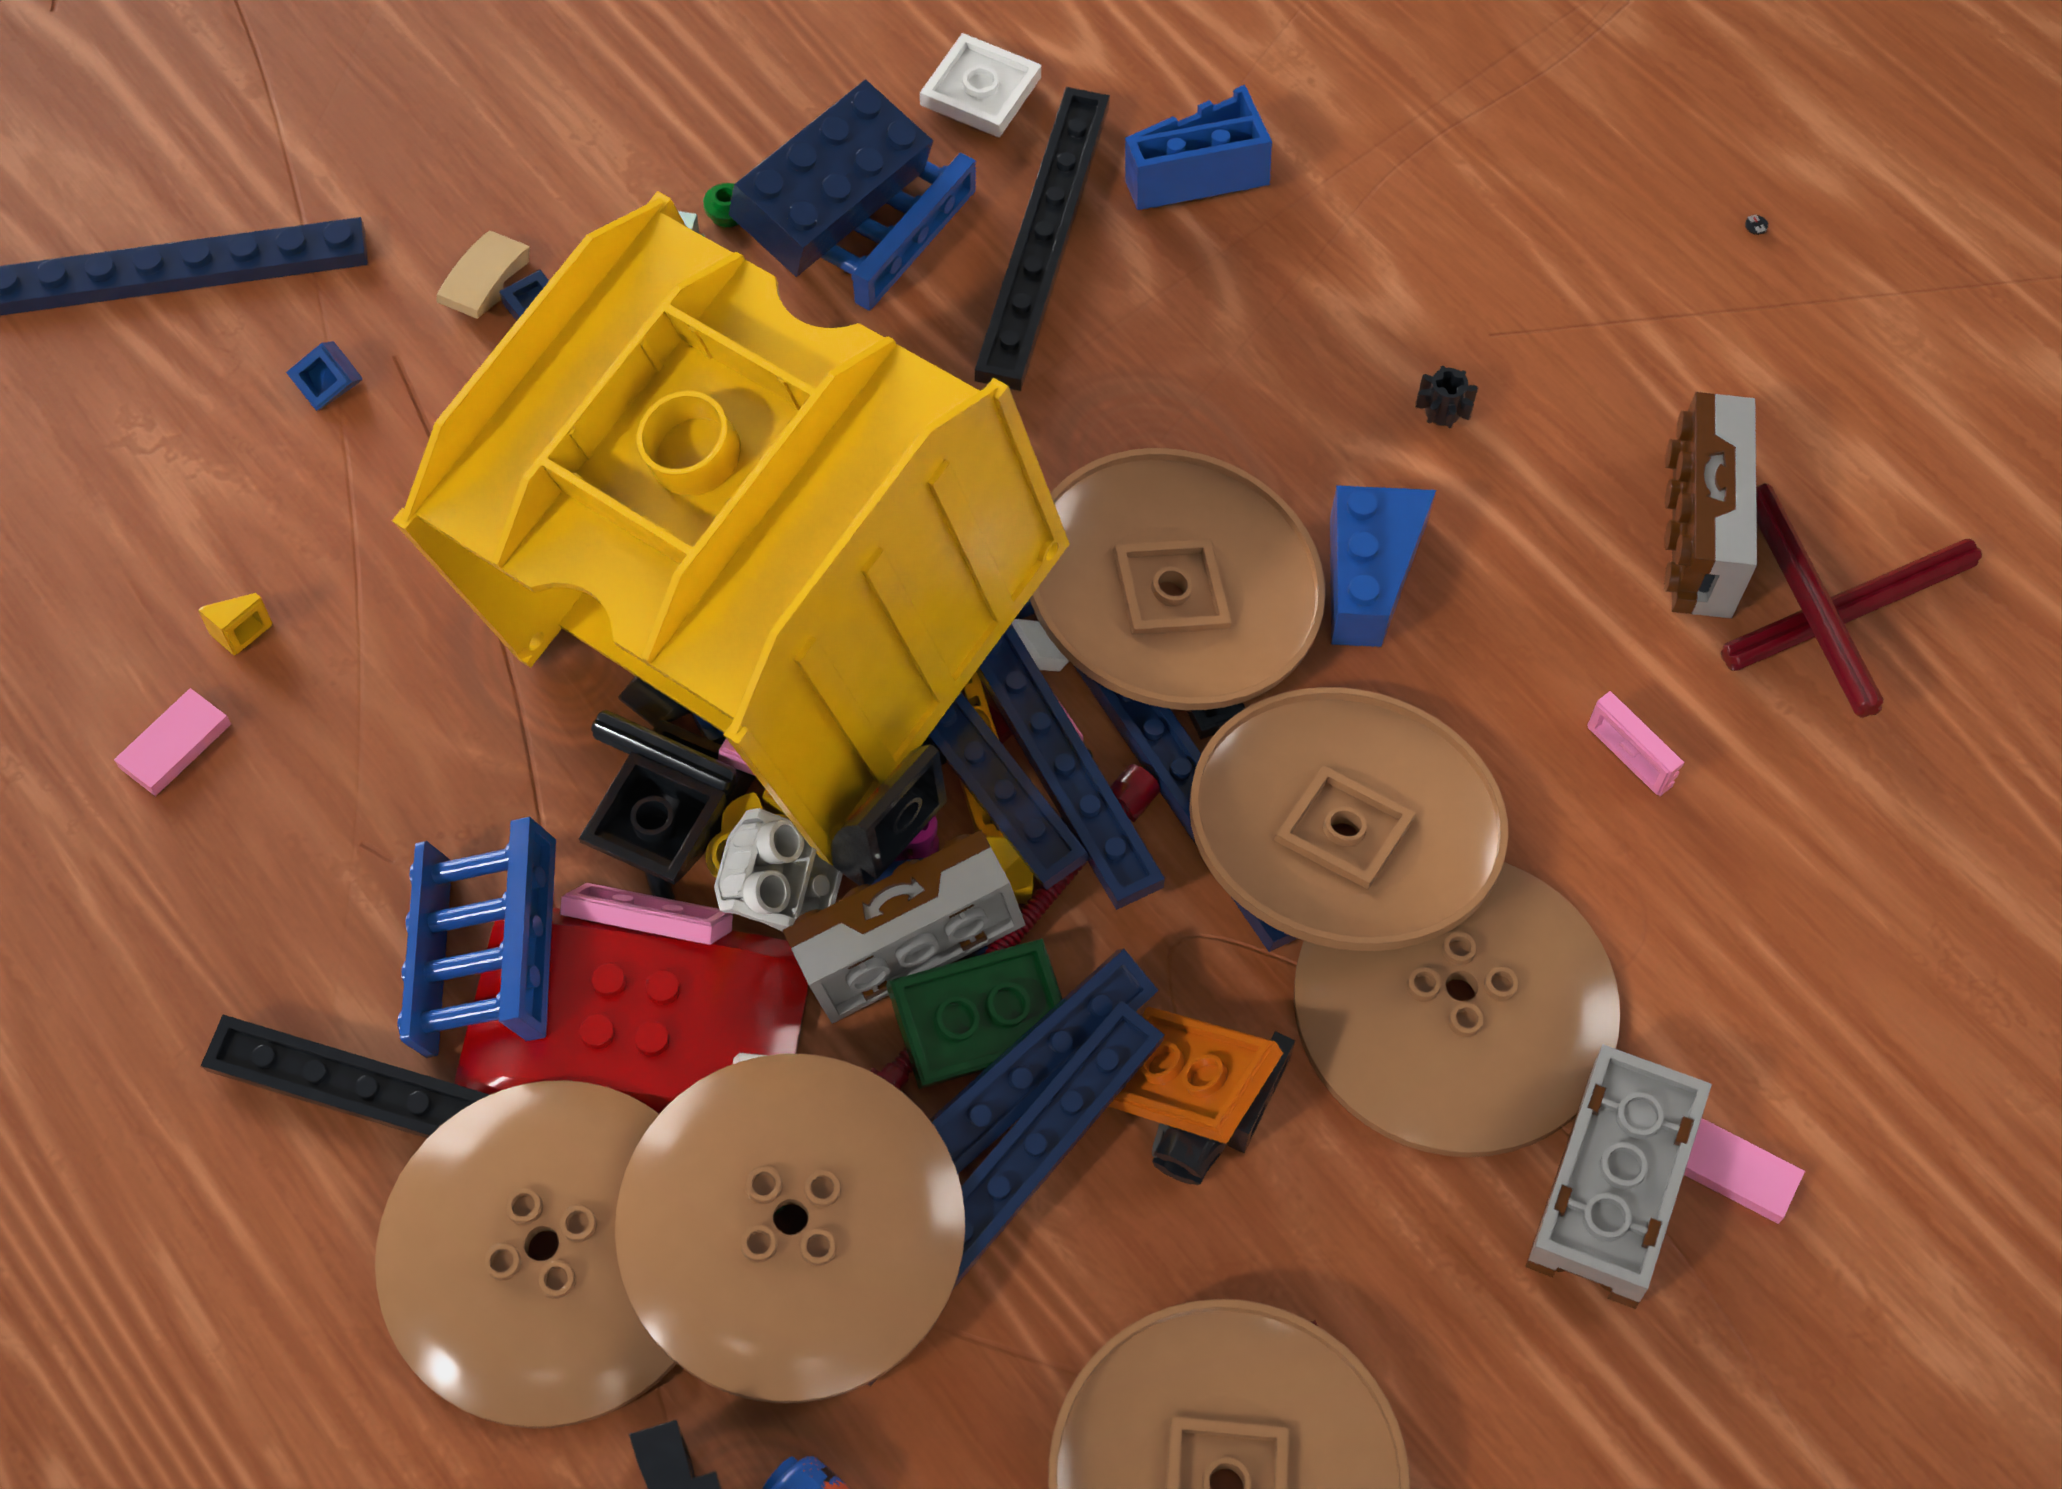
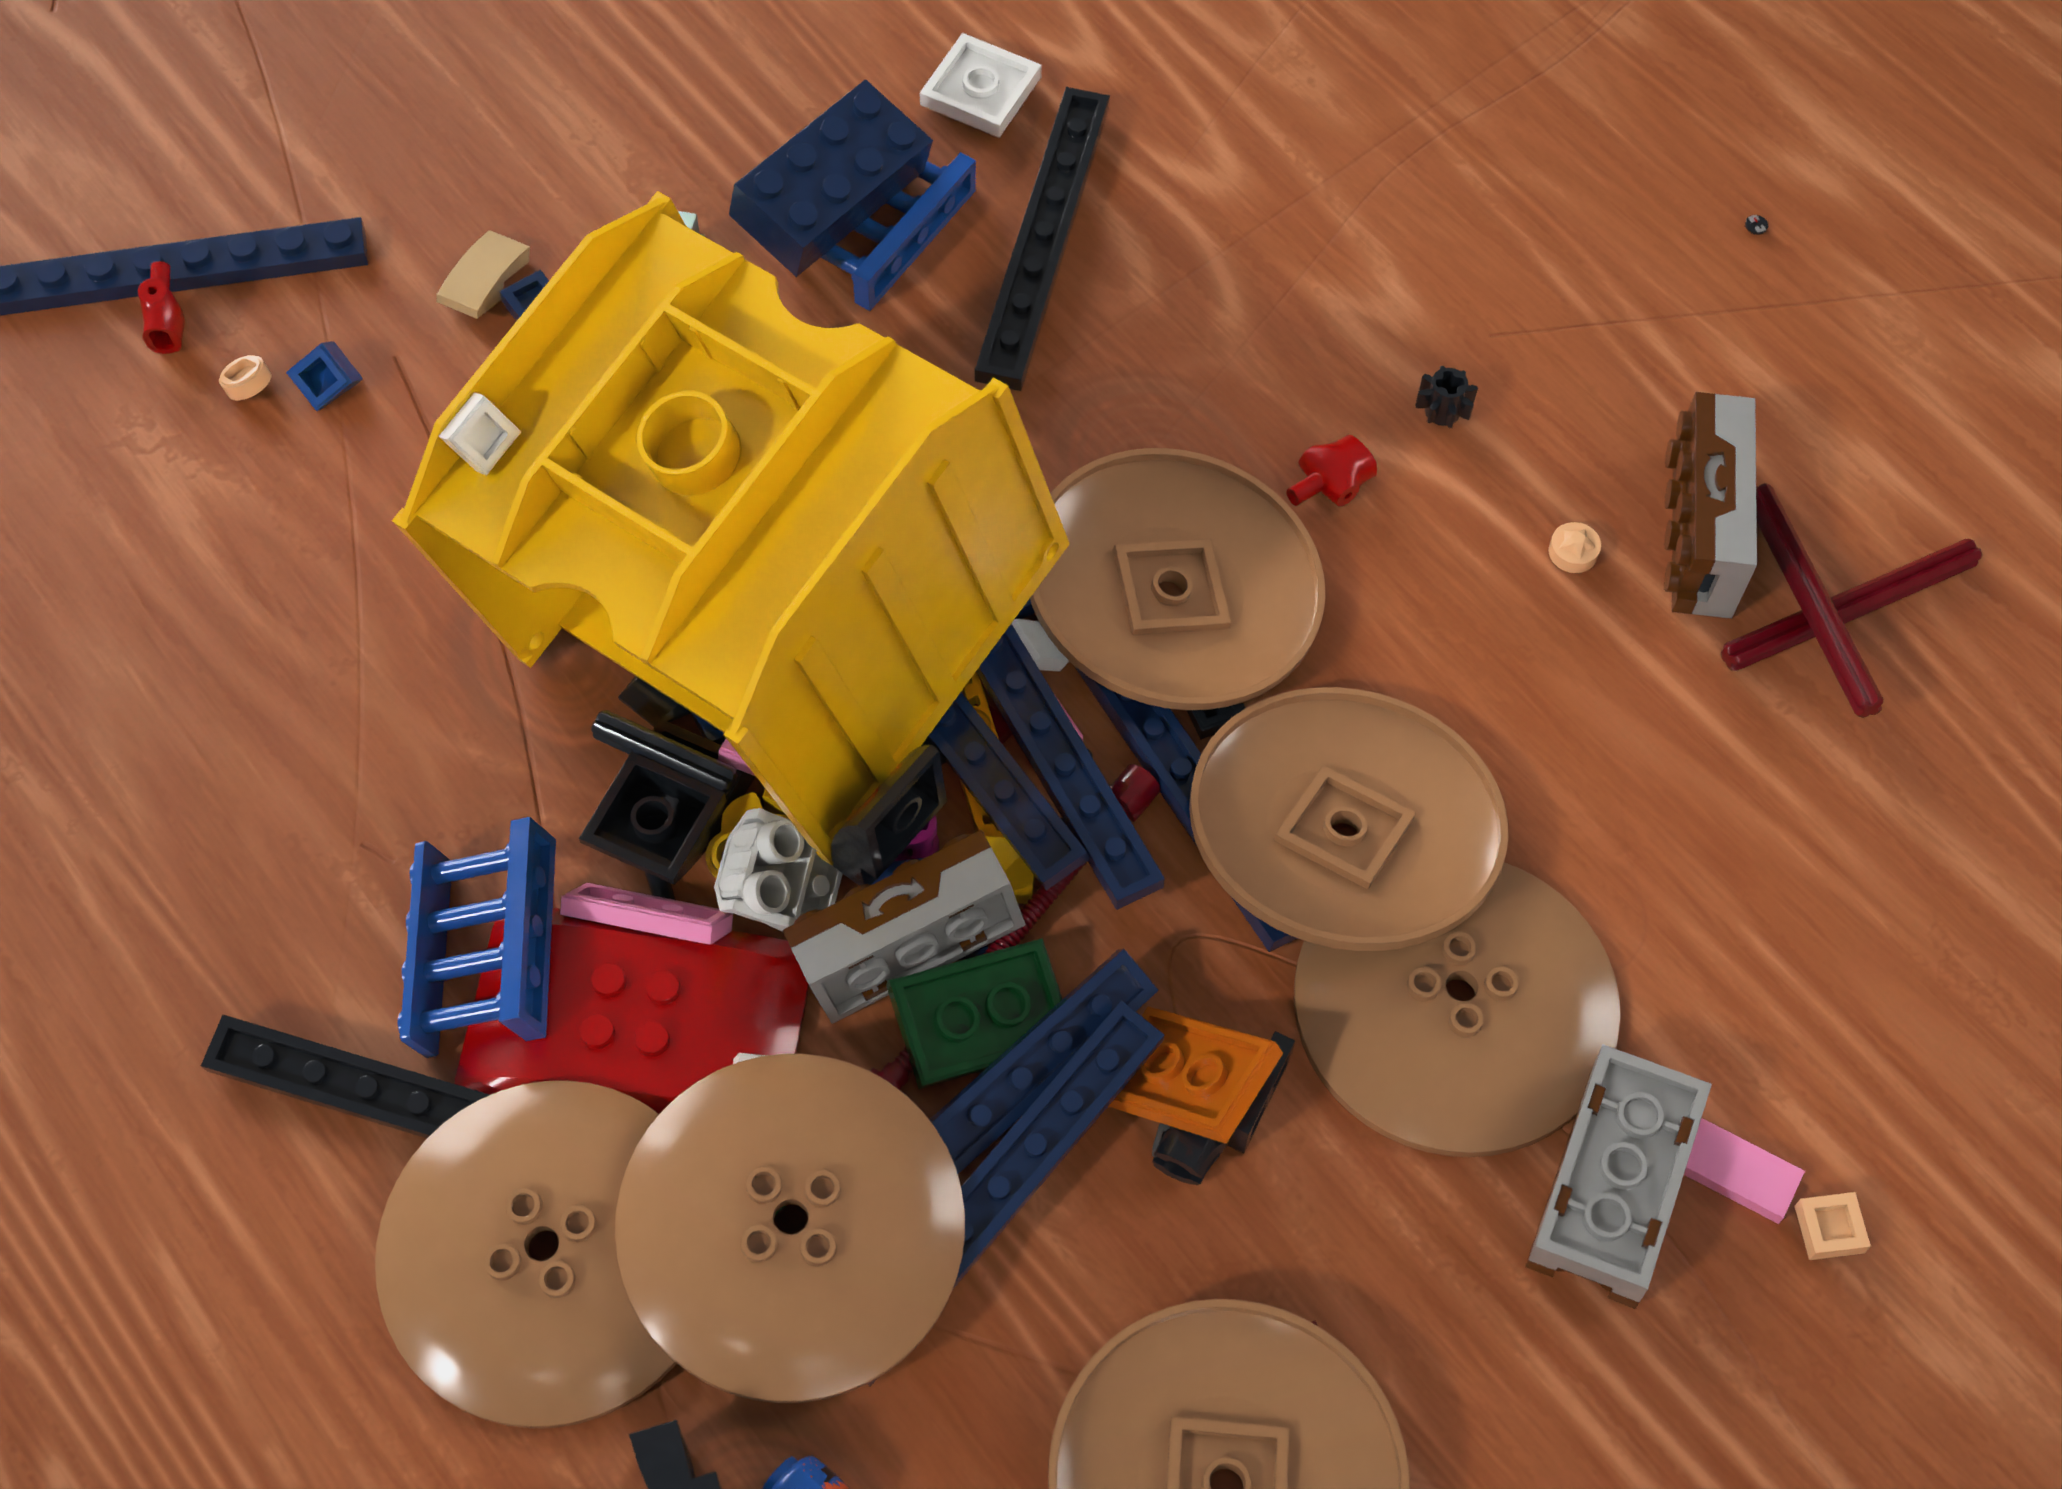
bright pink tile [114,688,231,797] -> none
yellow slope [198,593,273,656] -> none
green plate [703,183,738,227] -> none
blue wedge [1125,85,1272,210] -> none
blue wedge [1330,485,1436,647] -> none
bright pink tile [1587,691,1684,796] -> none
none -> red piece [137,261,185,354]
none -> light nougat tile [219,355,271,401]
none -> white tile [439,392,522,476]
none -> red piece [1286,435,1377,507]
none -> light nougat tile [1549,522,1601,573]
none -> light nougat plate [1794,1192,1871,1260]

